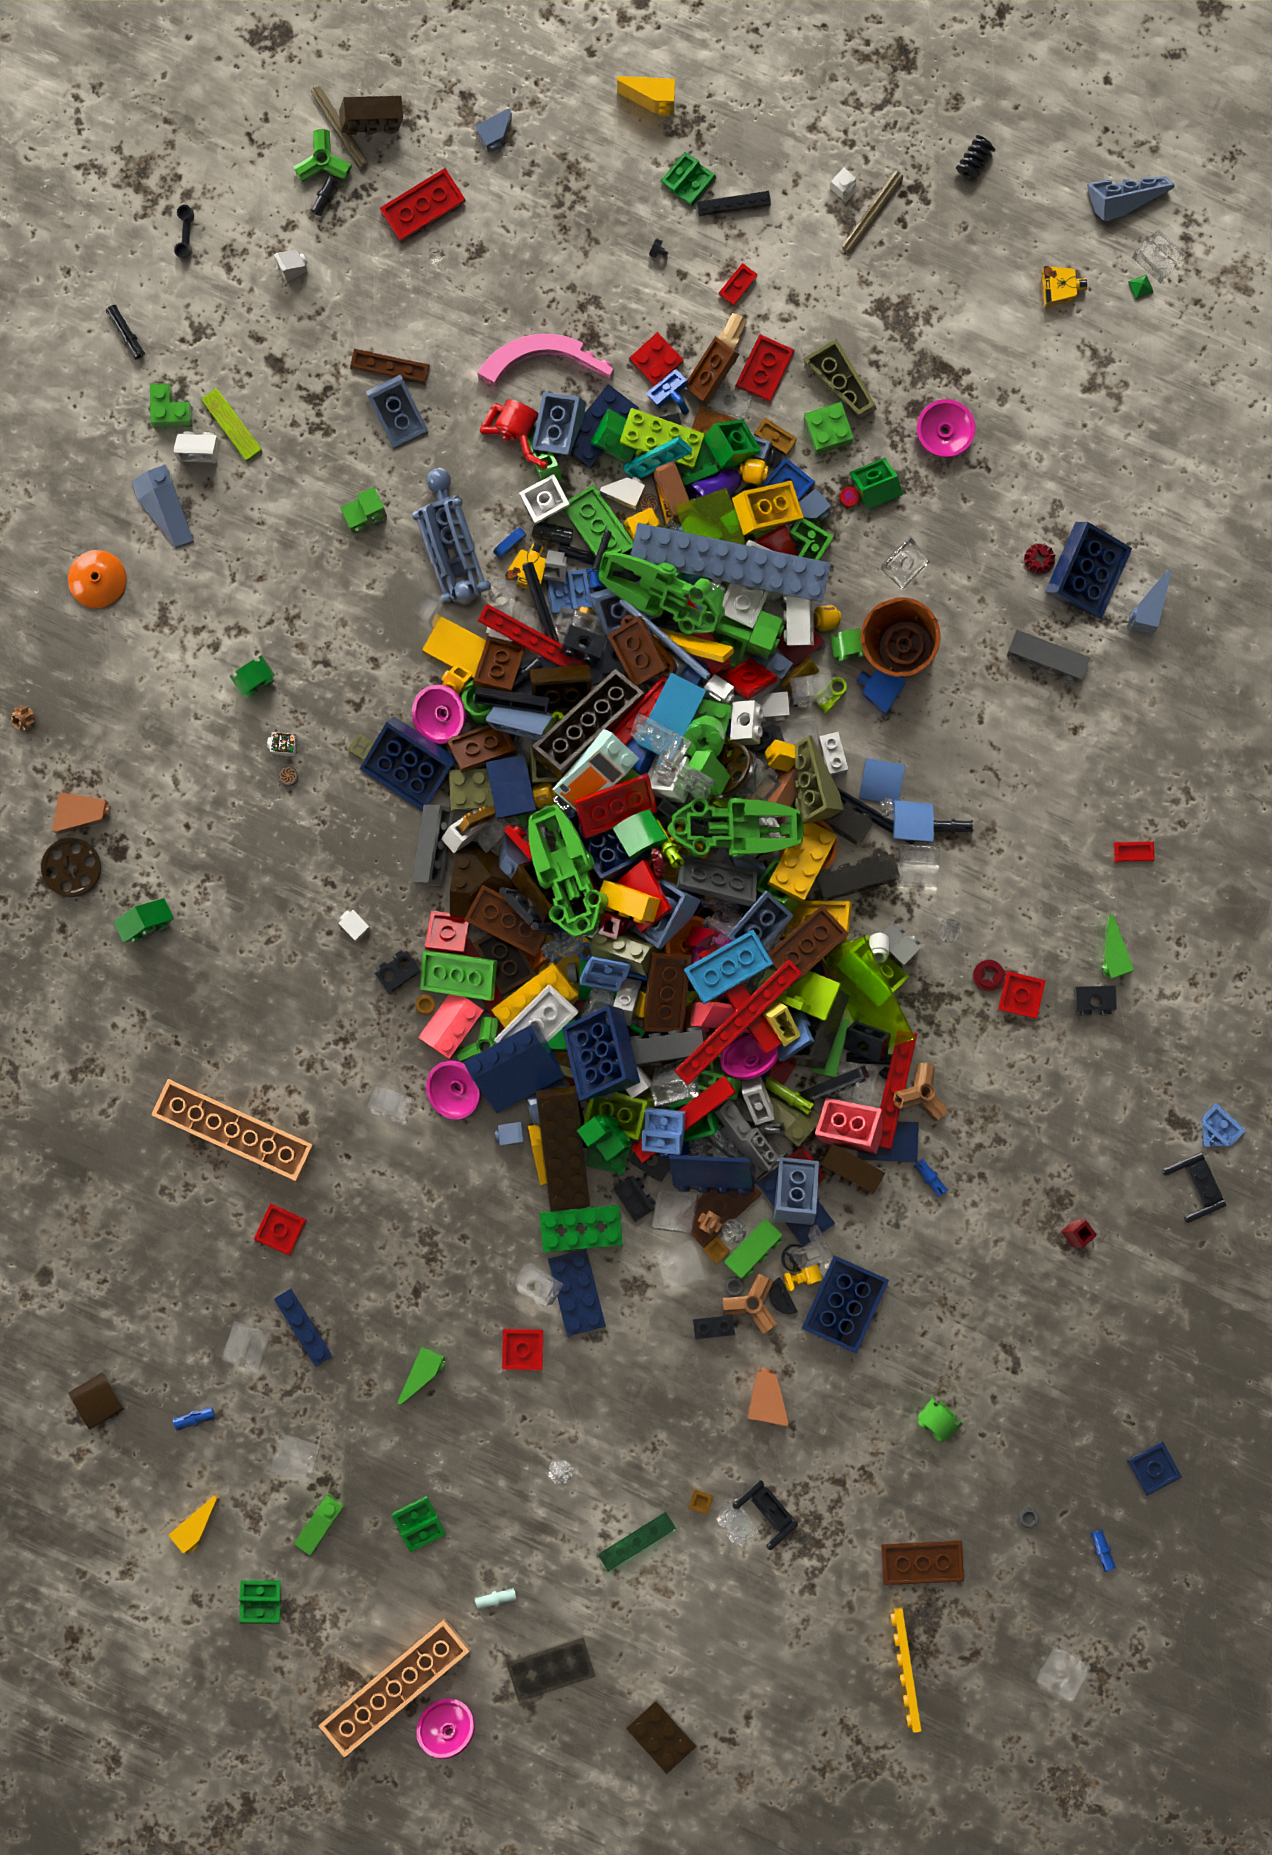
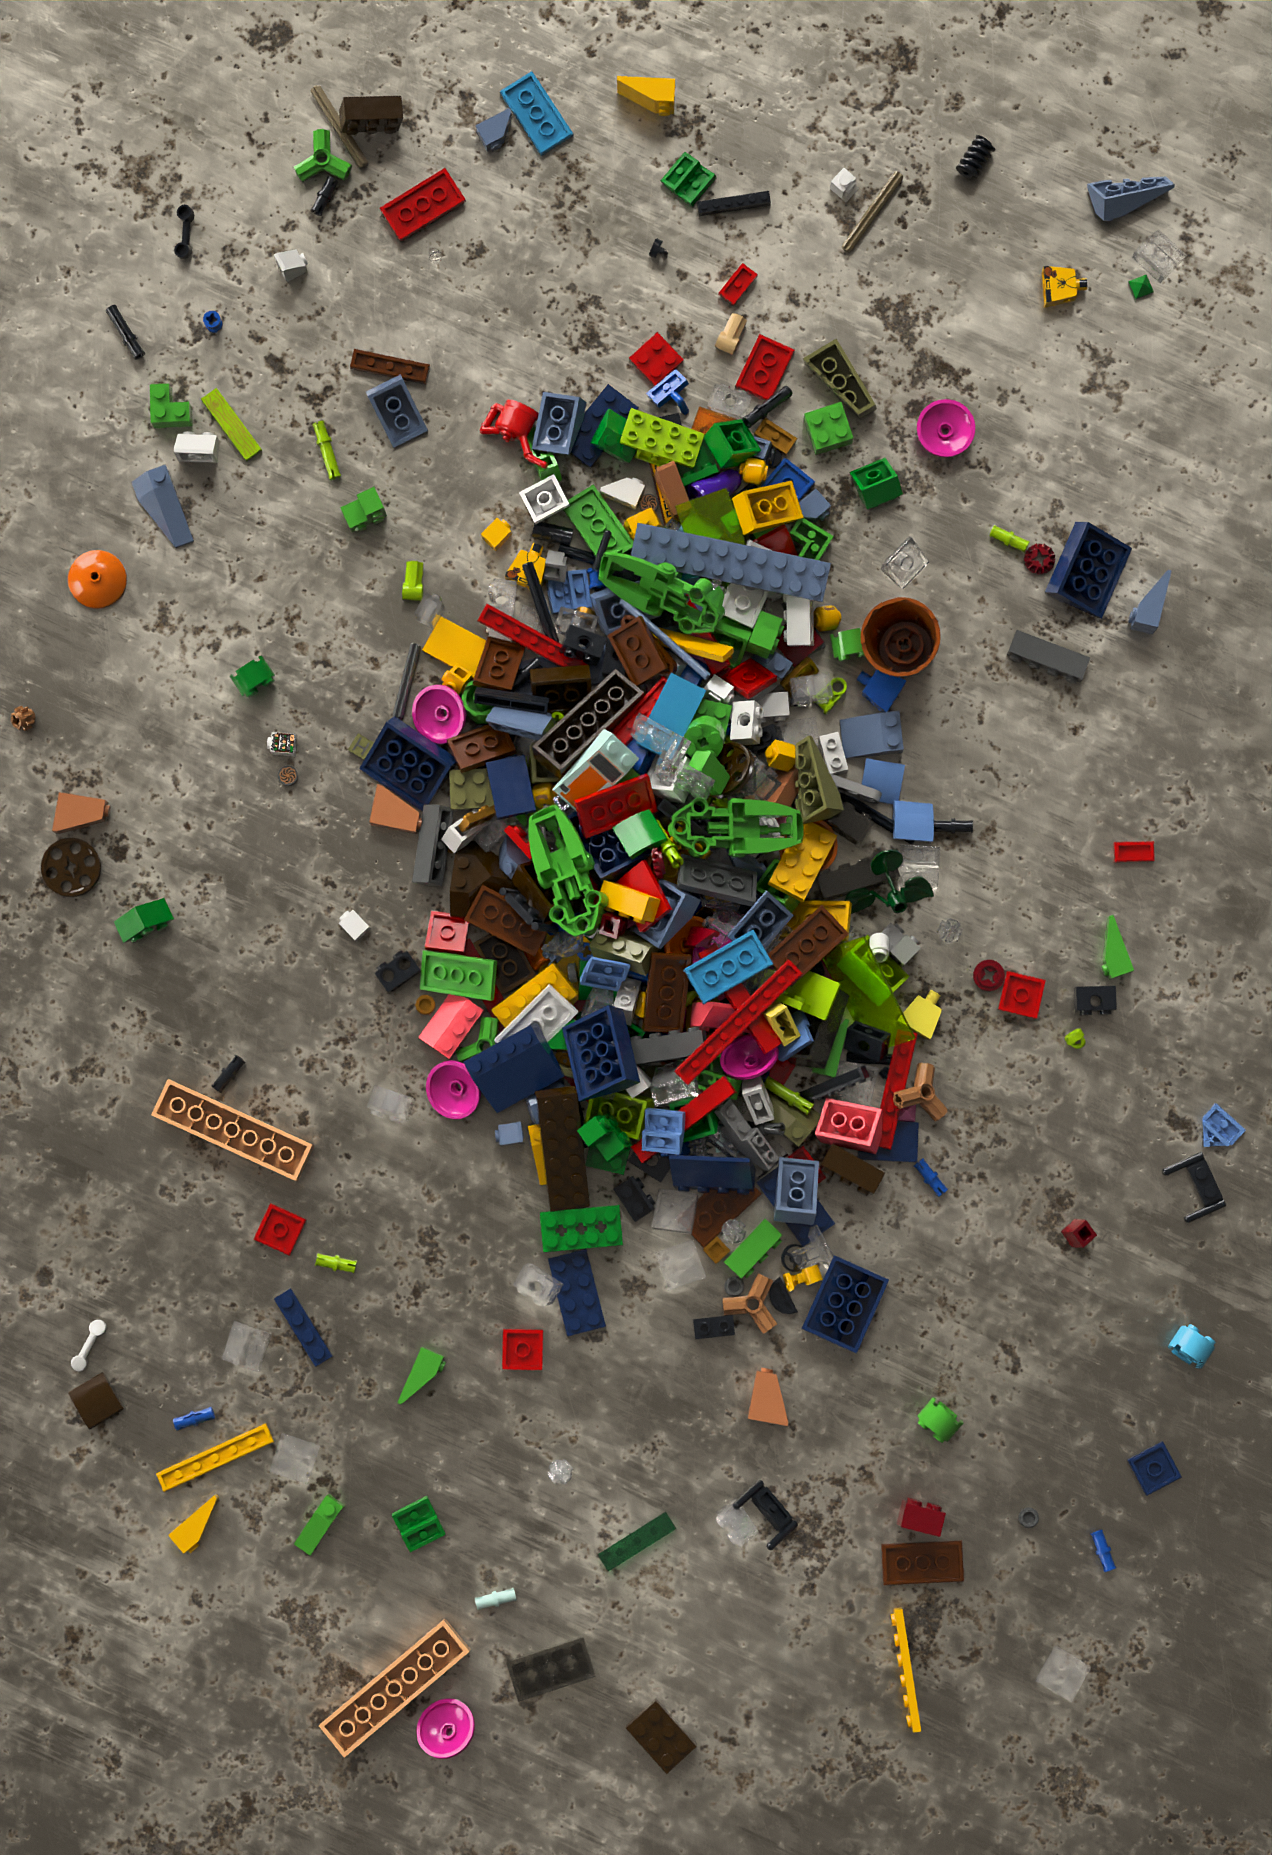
green slope [239,1580,281,1624] -> none
sand blue piece [412,468,491,605] -> none
bright pink arch [477,334,614,387] -> none
blue beam [493,527,527,559] -> none
teal tile [623,437,692,479] -> none
reddish brown plate [686,336,740,404] -> none
pearl gold plate [688,1489,714,1515] -> none
medium nougat gear [698,1211,722,1235] -> none
red tile [840,487,859,508] -> none
clear plate [880,797,894,816] -> none
none -> white bar [71,1320,107,1372]
none -> yellow tile [156,1423,275,1492]
none -> blue bush [203,311,223,333]
none -> black pin [211,1055,246,1093]
none -> lime pin [312,421,341,480]
none -> lime pin [315,1253,357,1273]
none -> nougat slope [369,784,422,834]
none -> dark grey axle [393,643,421,719]
none -> lime piece [402,561,423,601]
none -> yellow brick [481,518,512,551]
none -> dark azure tile [500,71,574,156]
none -> black pin [742,386,793,428]
none -> light grey beam [831,774,882,804]
none -> sand blue slope [840,711,904,759]
none -> dark green plant [844,849,934,914]
none -> light yellow torso [897,990,942,1040]
none -> dark red brick [897,1498,946,1537]
none -> bright pink slope [898,1105,916,1122]
none -> lime pin [989,525,1030,553]
none -> lime tile [1064,1028,1086,1049]
none -> medium azure brick [1168,1324,1216,1369]

